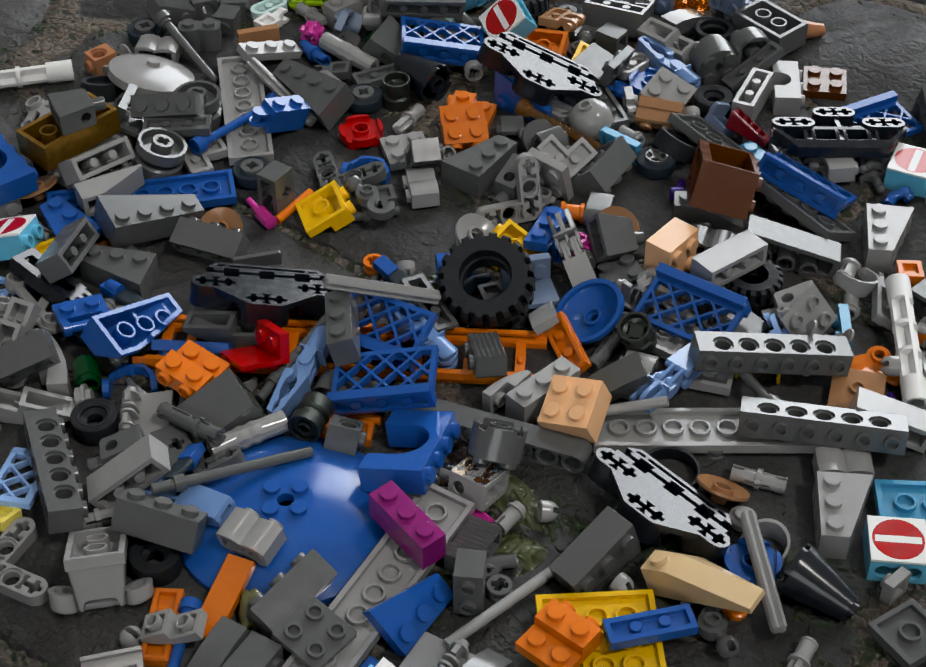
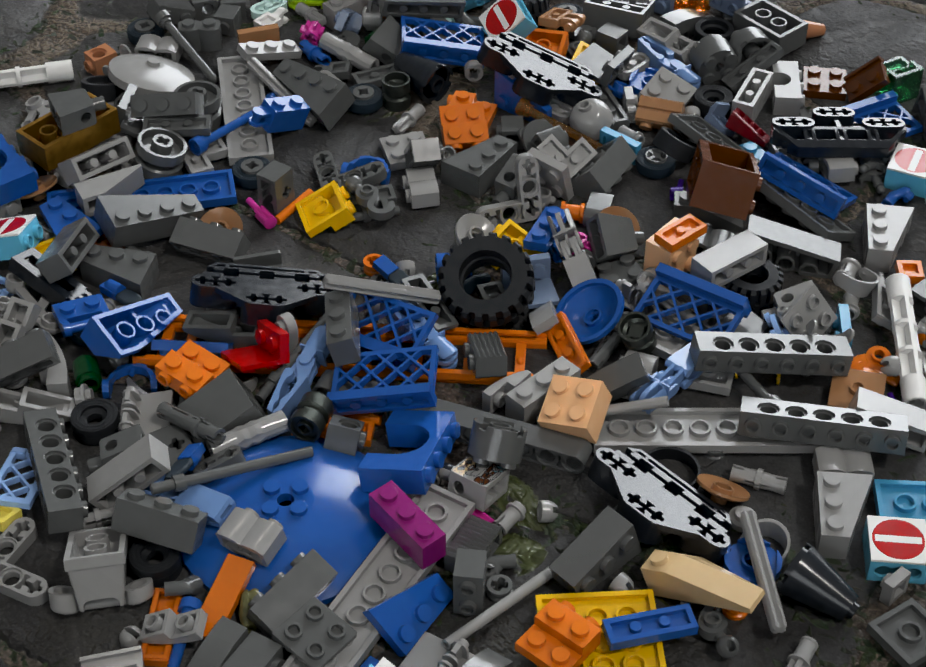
red plate [339,114,383,150] -> none
none -> dark grey arm [164,575,204,597]
none -> light grey plate [275,312,298,354]
none -> orange plate [654,213,707,253]
none -> reddish brown plate [843,55,890,103]
none -> clear green plate [874,56,924,104]

